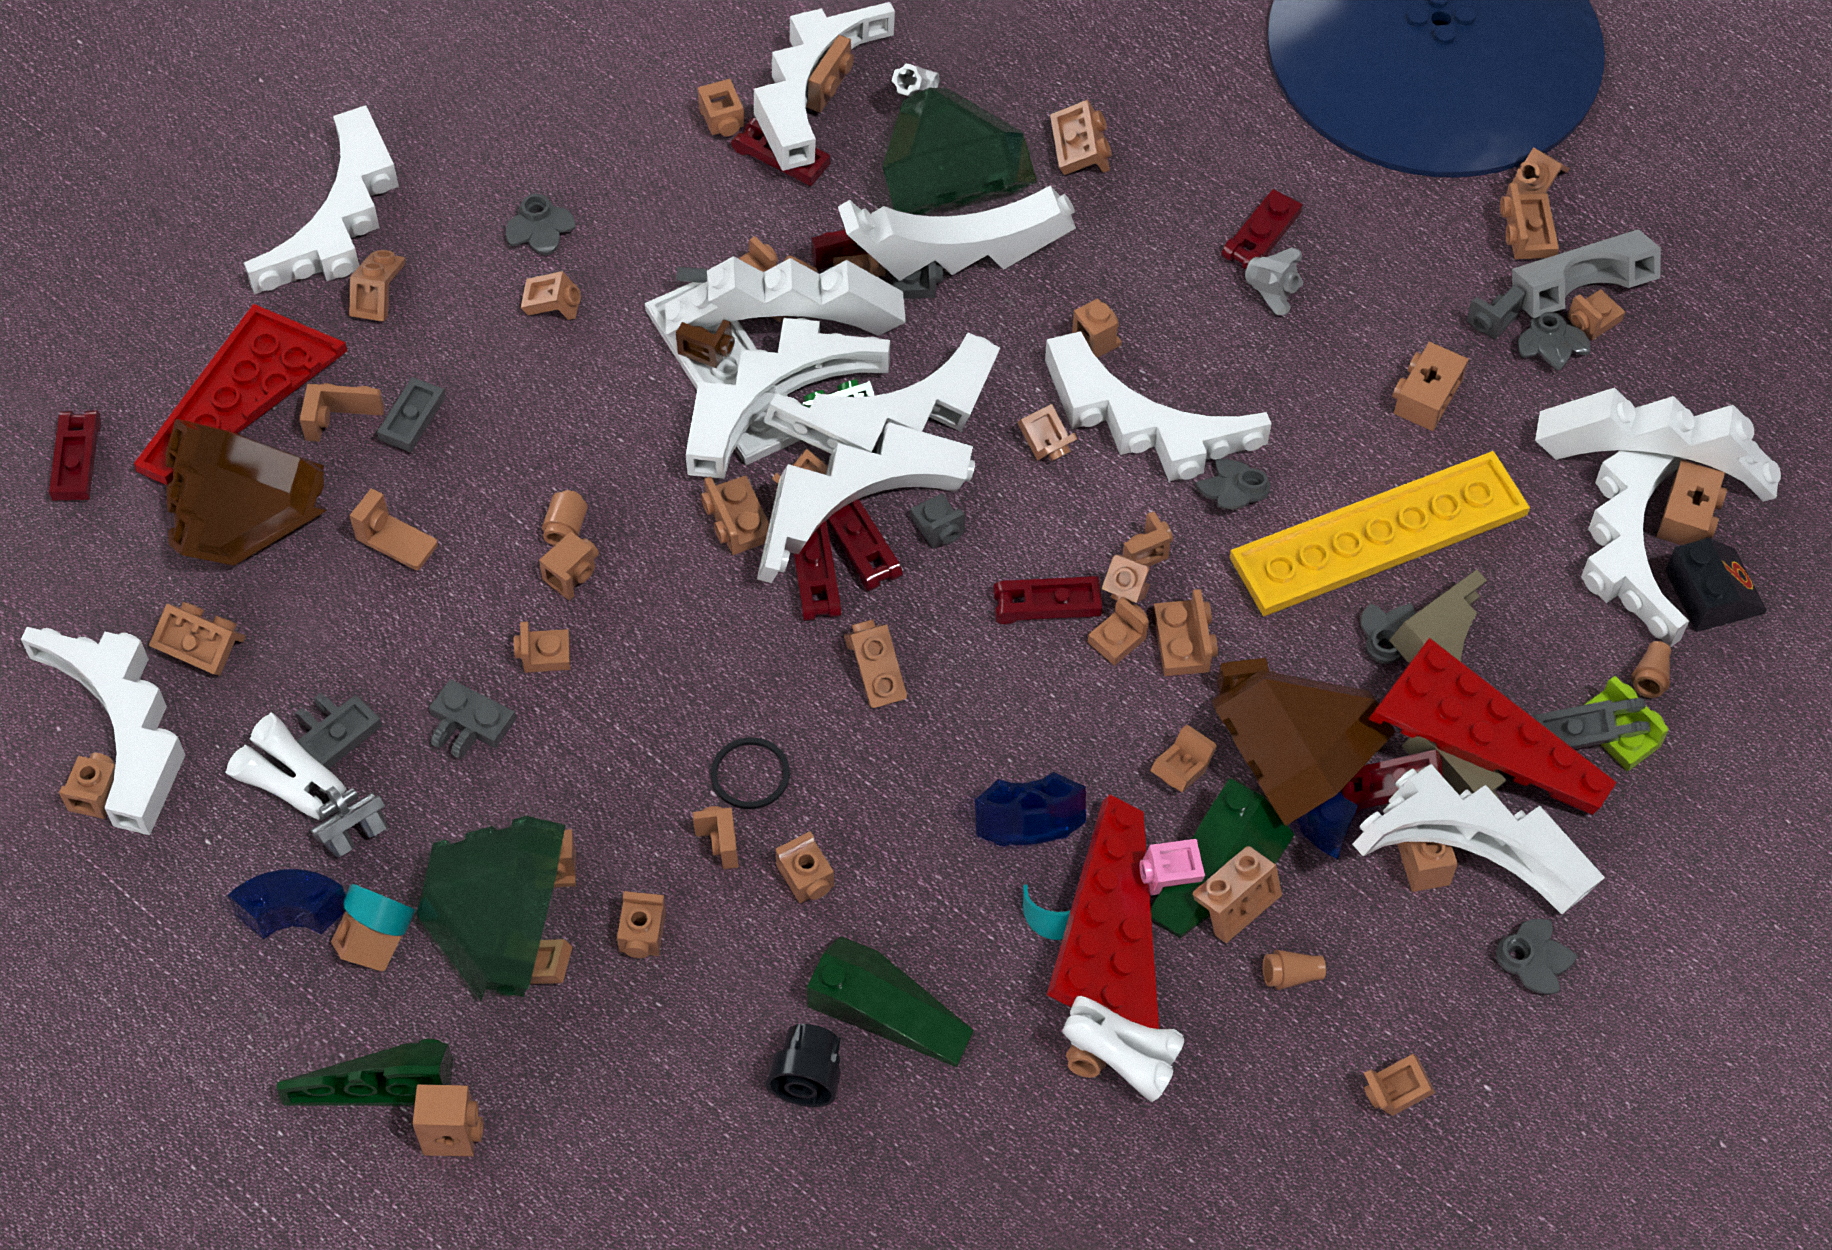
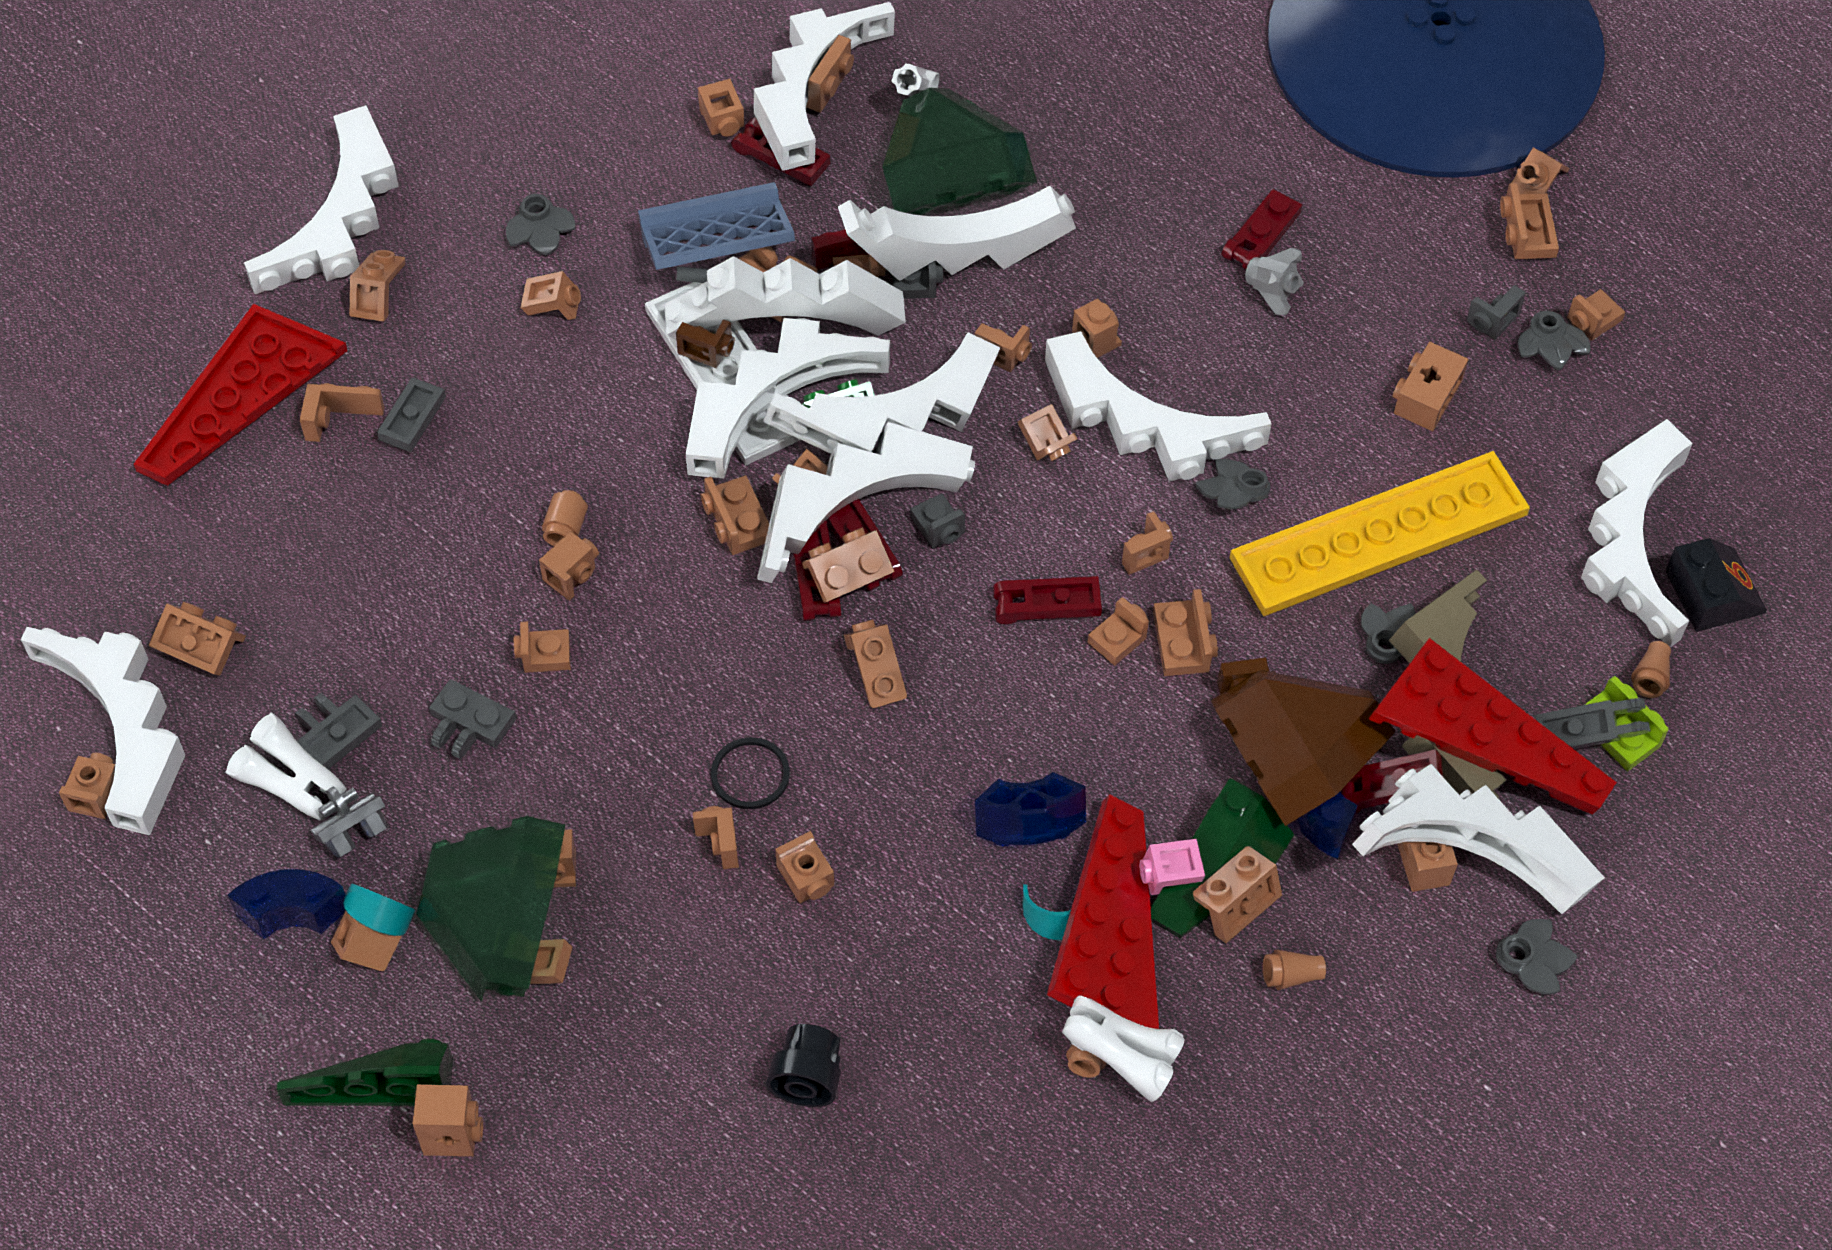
dark red plate [49,410,101,501] -> none
reddish brown panel [165,419,327,566] -> none
nougat bracket [350,488,438,570] -> none
nougat brick [617,891,666,958] -> none
dark green wedge [807,936,973,1067] -> none
nougat bracket [1050,100,1112,175] -> none
nougat bracket [1102,554,1150,604] -> none
nougat bracket [1150,725,1217,792] -> none
nougat bracket [1364,1054,1436,1116] -> none
light grey arch [1512,229,1661,318] -> none
white arch [1535,388,1781,502] -> none
nougat brick [1656,459,1727,545] -> none
none -> sand blue fence [638,182,795,270]
none -> nougat bracket [801,527,894,603]
none -> nougat bracket [975,323,1032,373]

